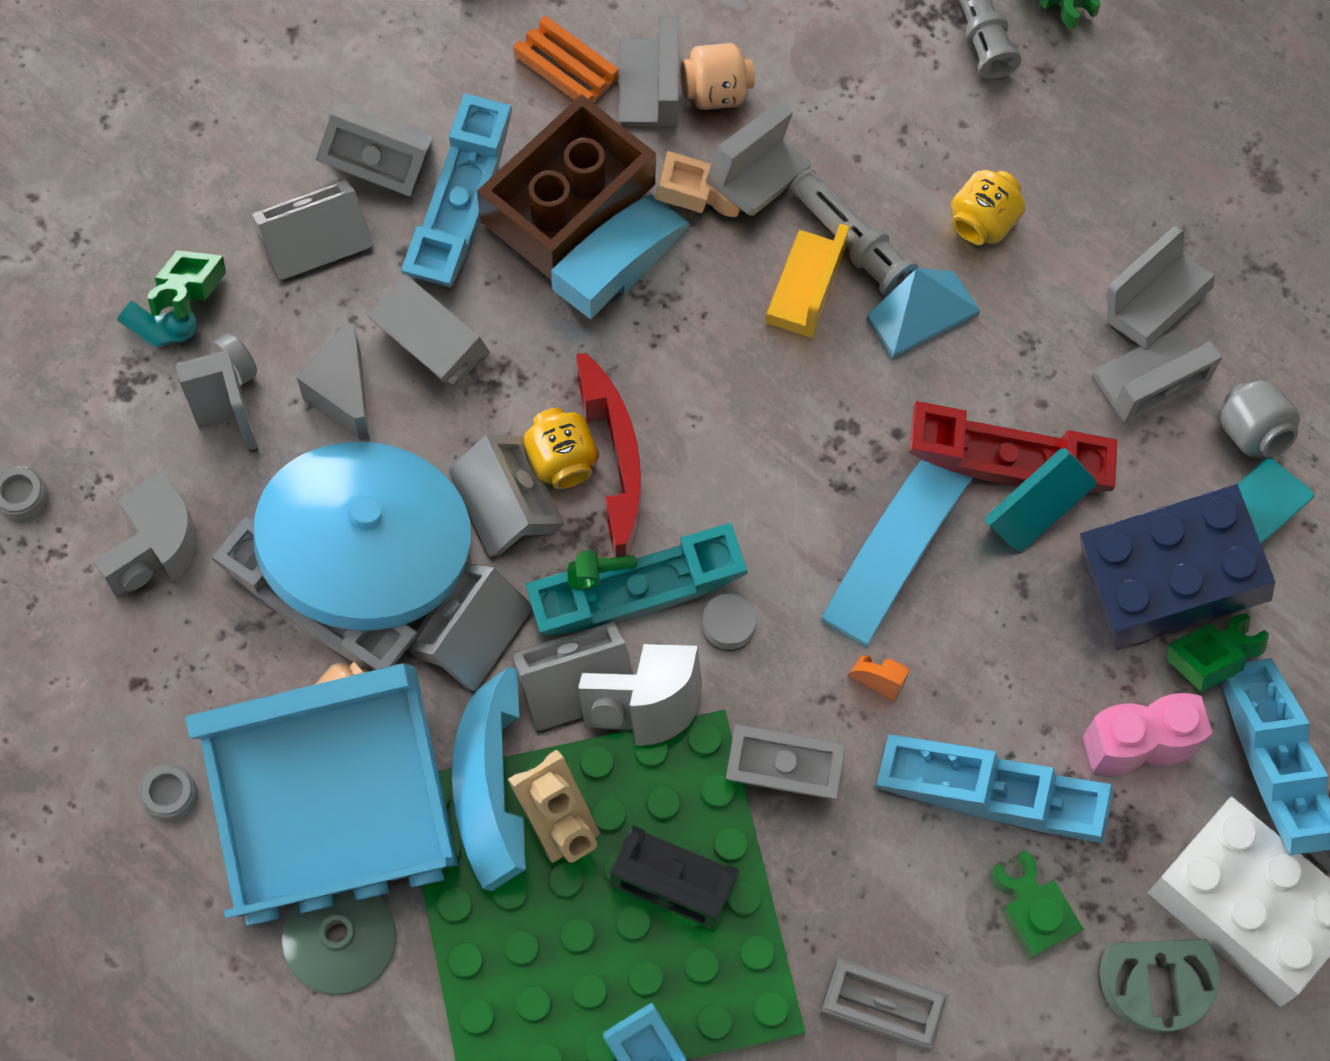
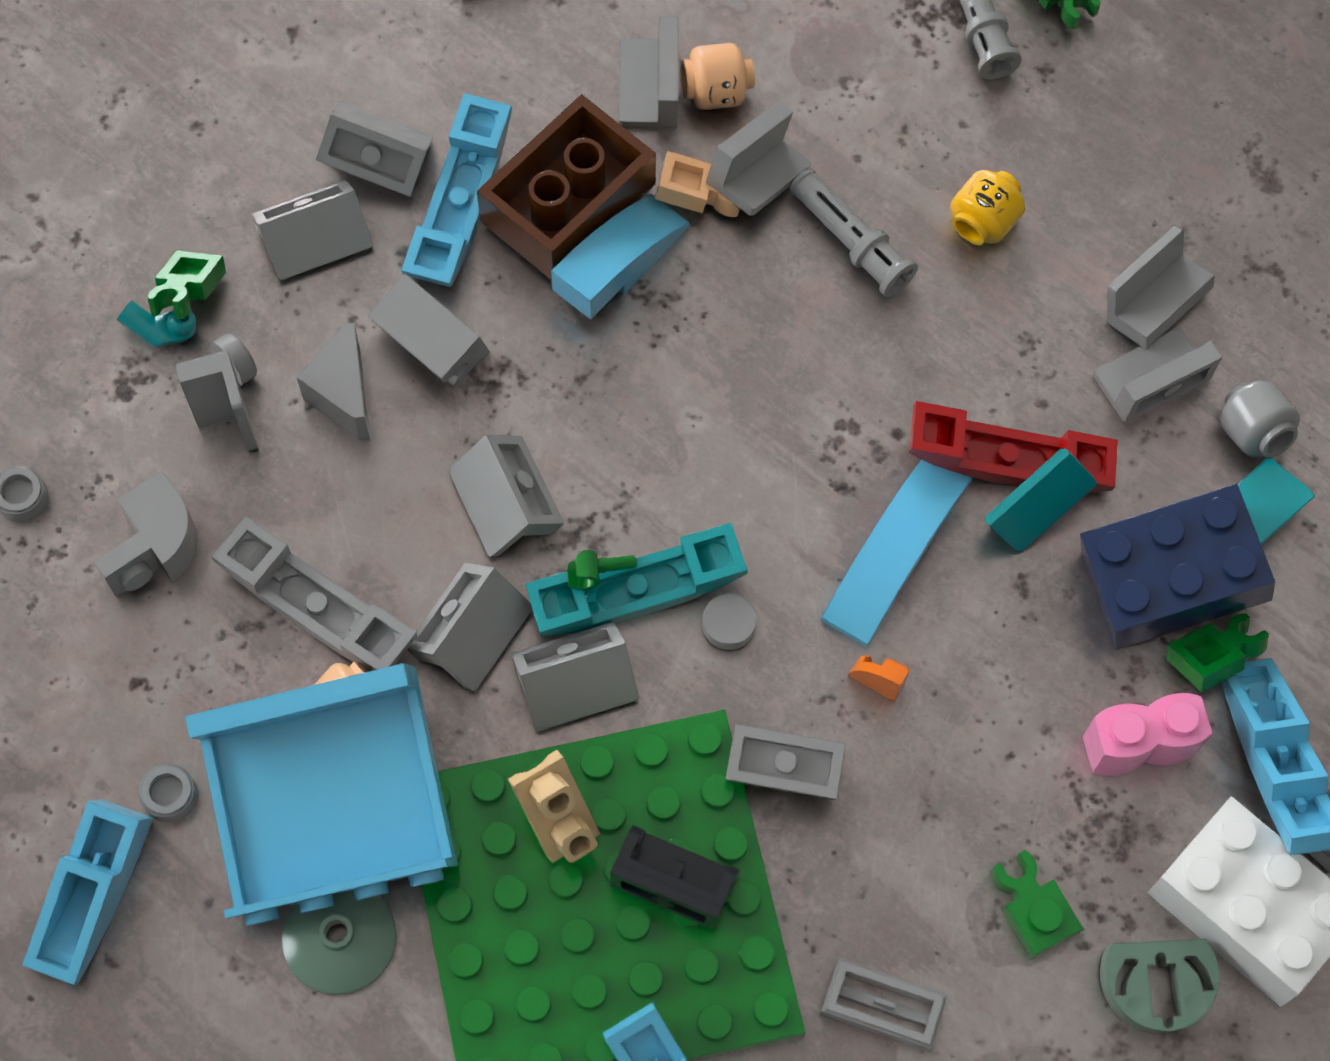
medium azure dish [253,442,471,631] -> none
medium azure slope [452,666,526,891] -> none
orange tile [513,15,619,103] -> none
yellow head [522,408,599,490] -> none
red slope [576,353,641,557] -> none
light grey brick [578,644,702,746] -> none
yellow panel [766,223,850,339] -> none
medium azure slope [867,268,980,359] -> none
medium azure slope [876,734,1114,844] -> none
none -> medium azure slope [22,799,153,985]

